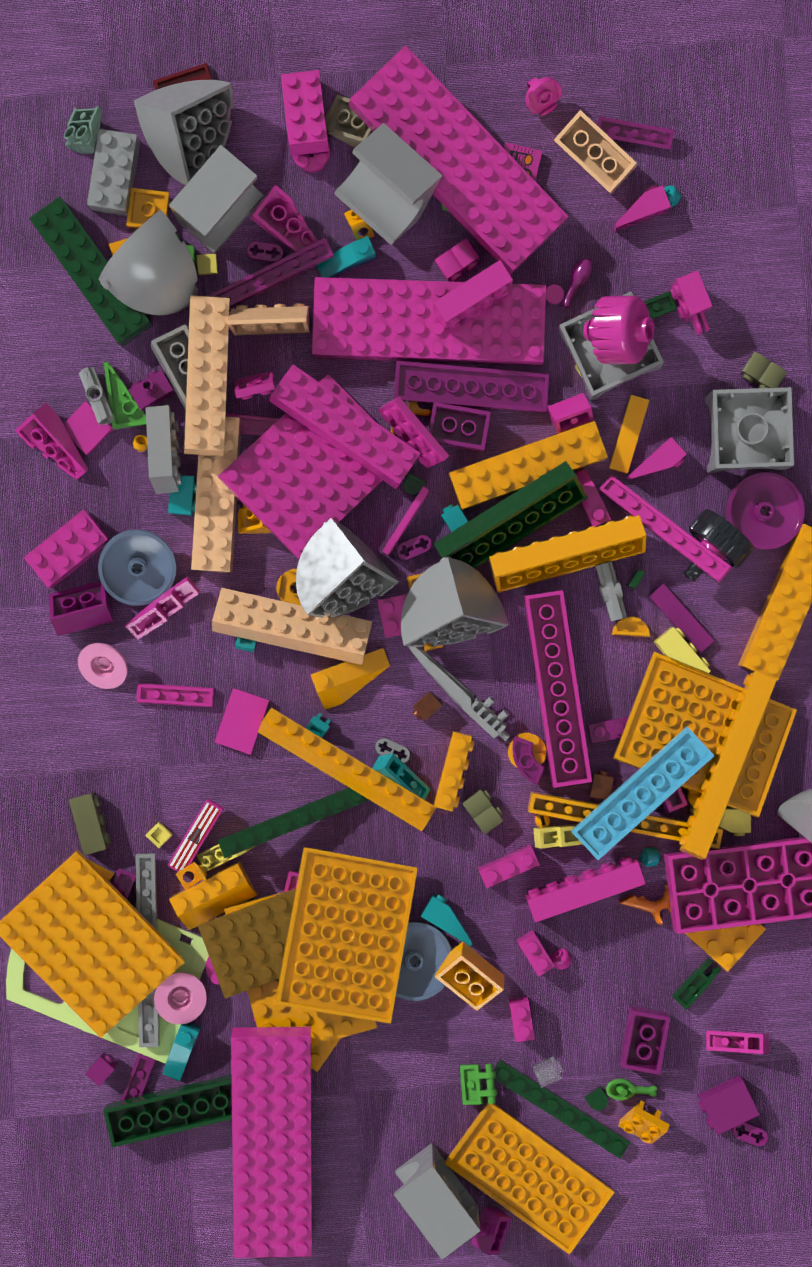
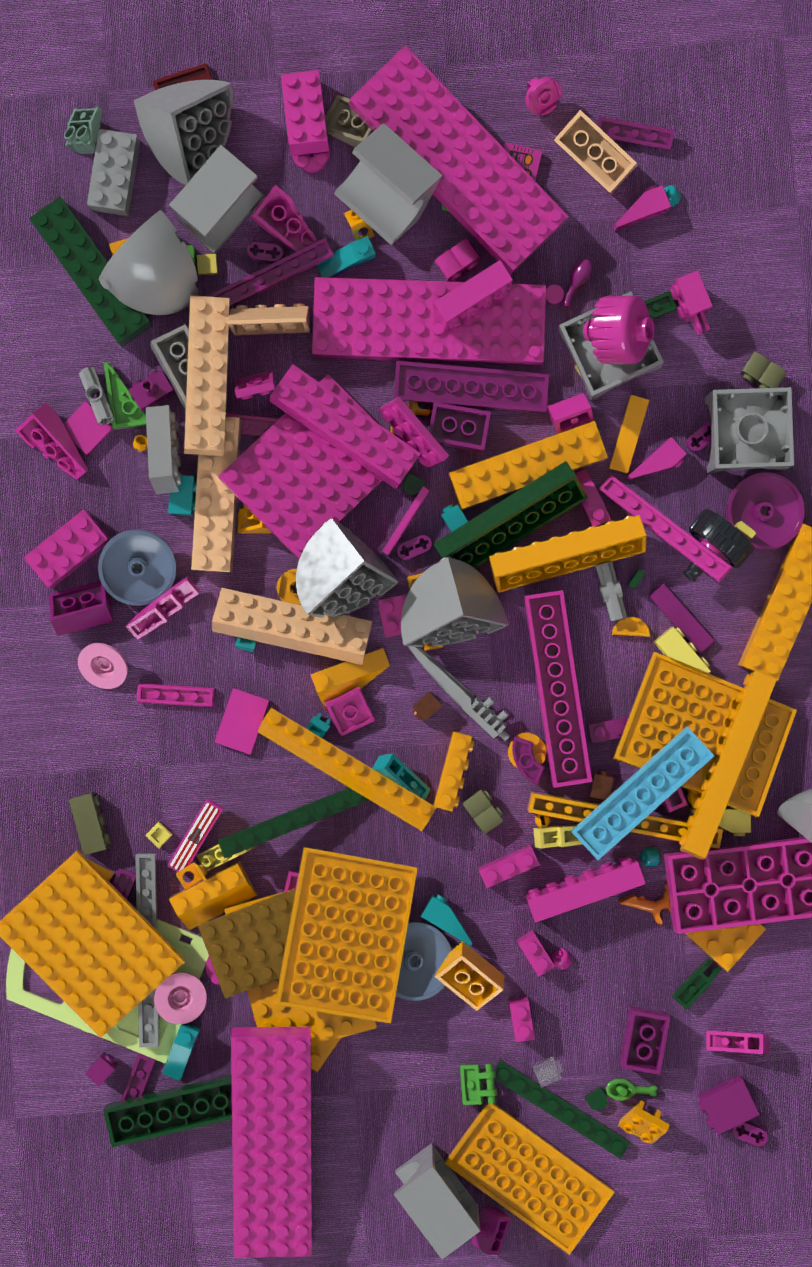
light orange plate [126,188,170,229] -> none
light grey beam [375,738,410,763] -> none
none -> dark pink tile [324,687,376,737]
none -> magenta beam [686,422,712,452]
none -> light yellow tile [735,521,756,539]

